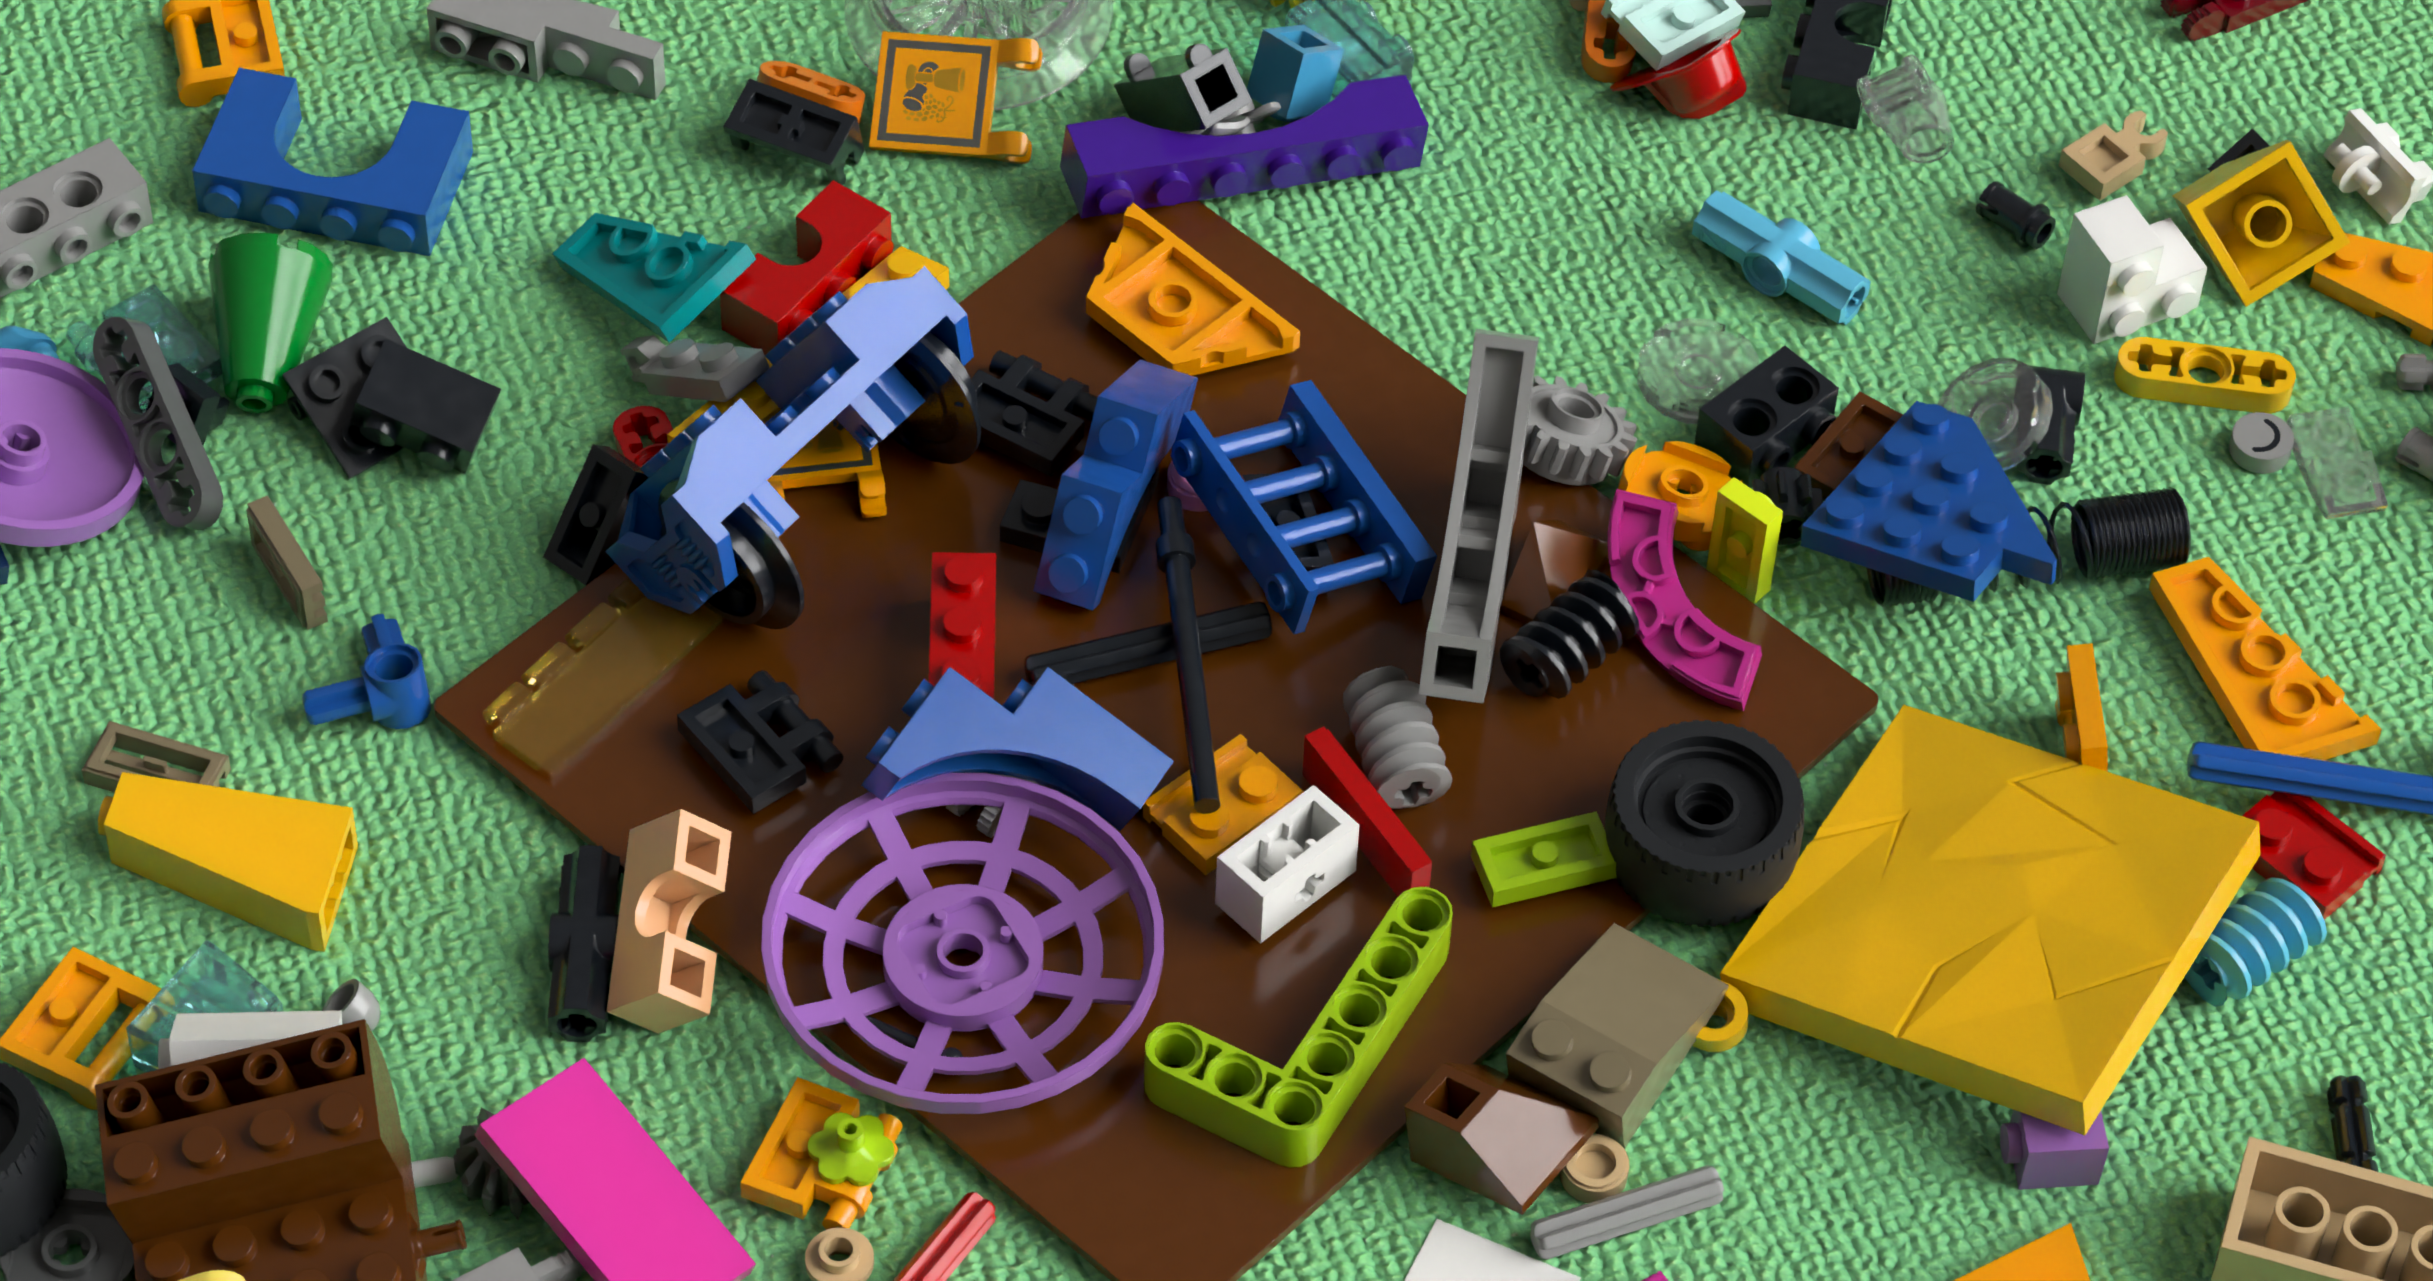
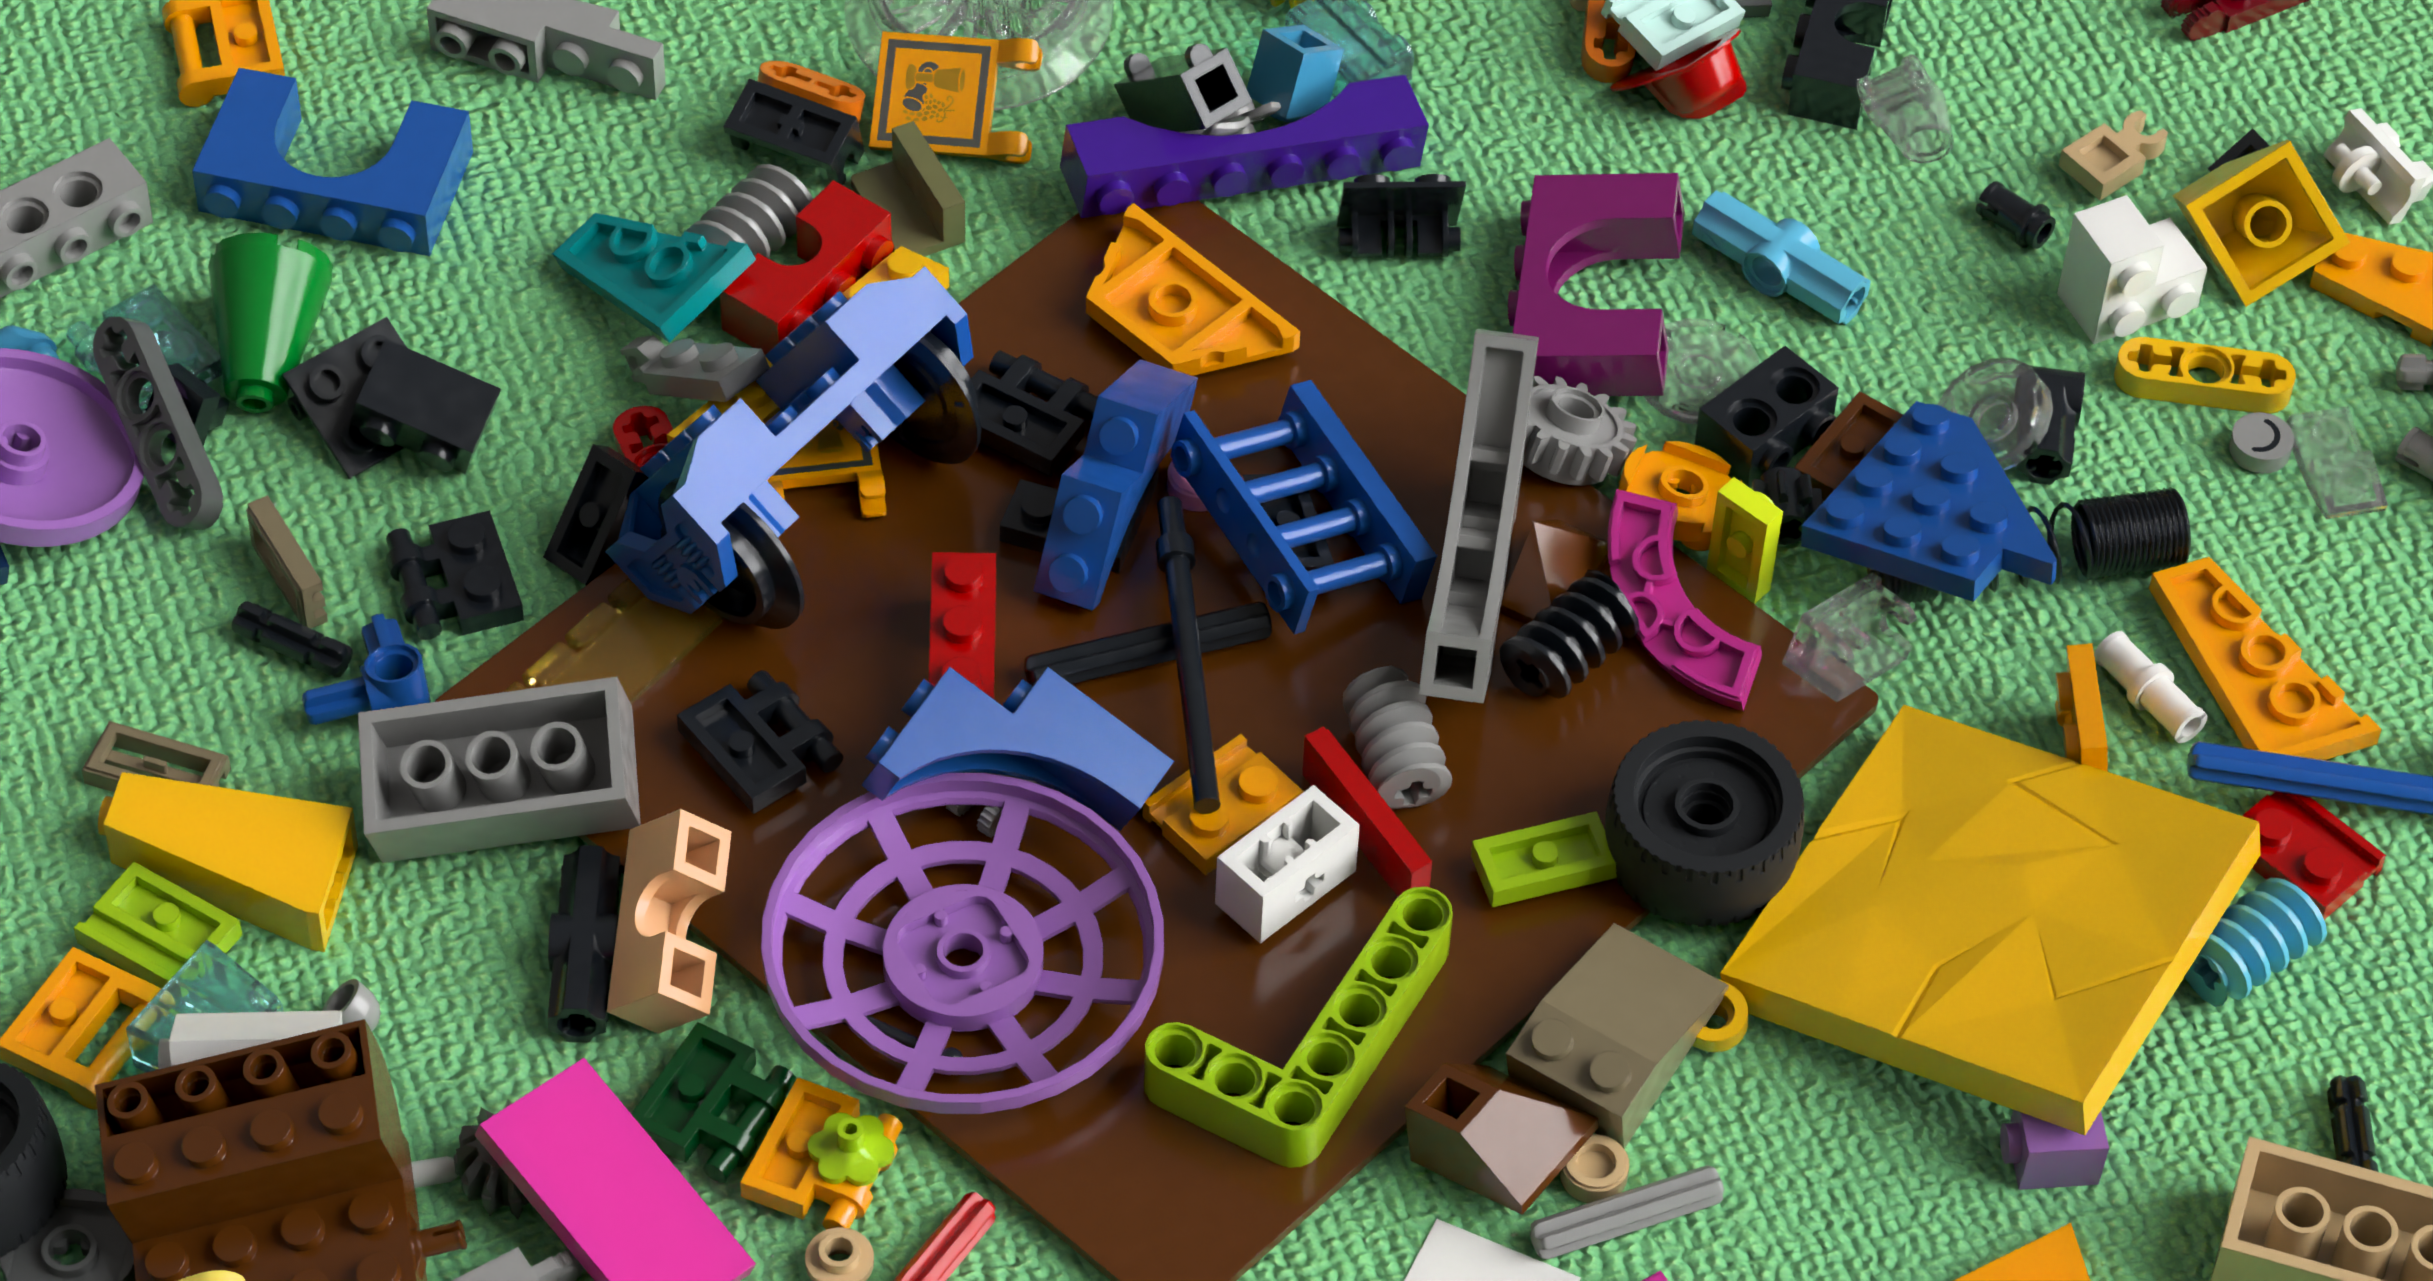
none -> lime plate [74,861,242,1002]
none -> black axle [232,601,353,678]
none -> light grey brick [358,677,641,863]
none -> black plate [386,510,524,640]
none -> dark green plate [631,1022,796,1183]
none -> light grey piece [686,164,813,259]
none -> olive panel [851,121,965,257]
none -> black hinge [1337,174,1466,258]
none -> magenta arch [1508,173,1685,396]
none -> clear hinge [1782,572,1917,702]
none -> white pin [2094,631,2208,743]

